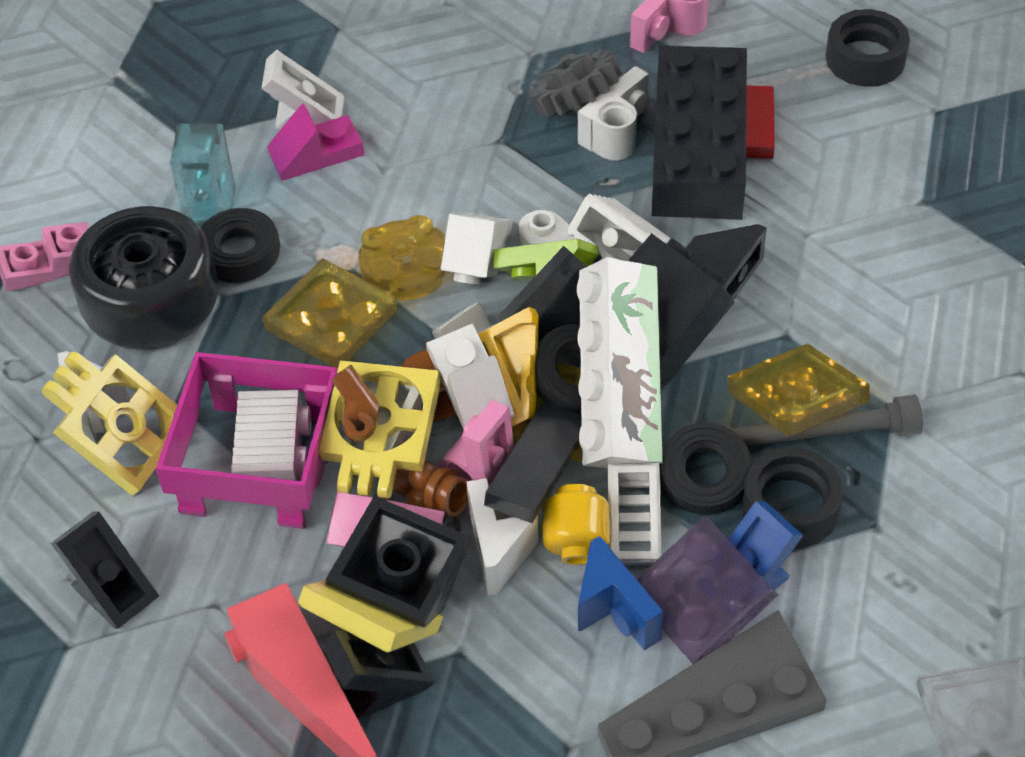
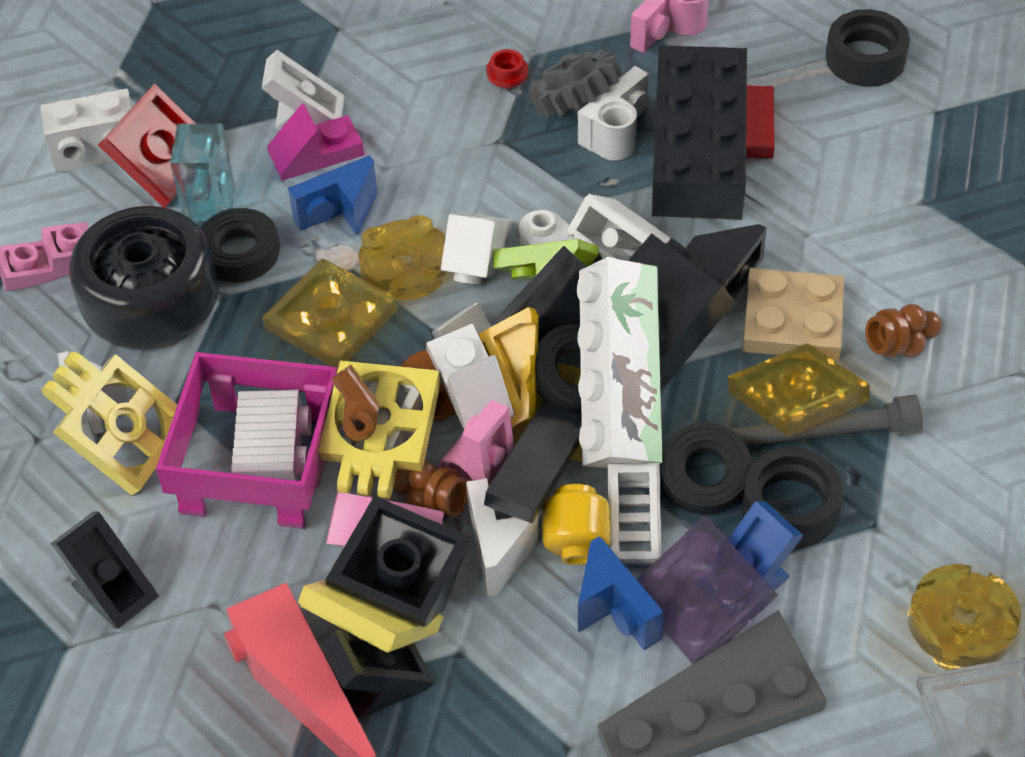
none -> white brick [40,89,132,173]
none -> tile [98,84,219,207]
none -> blue slope [288,155,378,235]
none -> red plate [486,49,529,88]
none -> tan plate [742,268,844,360]
none -> dark orange piece [865,304,942,358]
none -> clear yellow plate [908,564,1021,671]

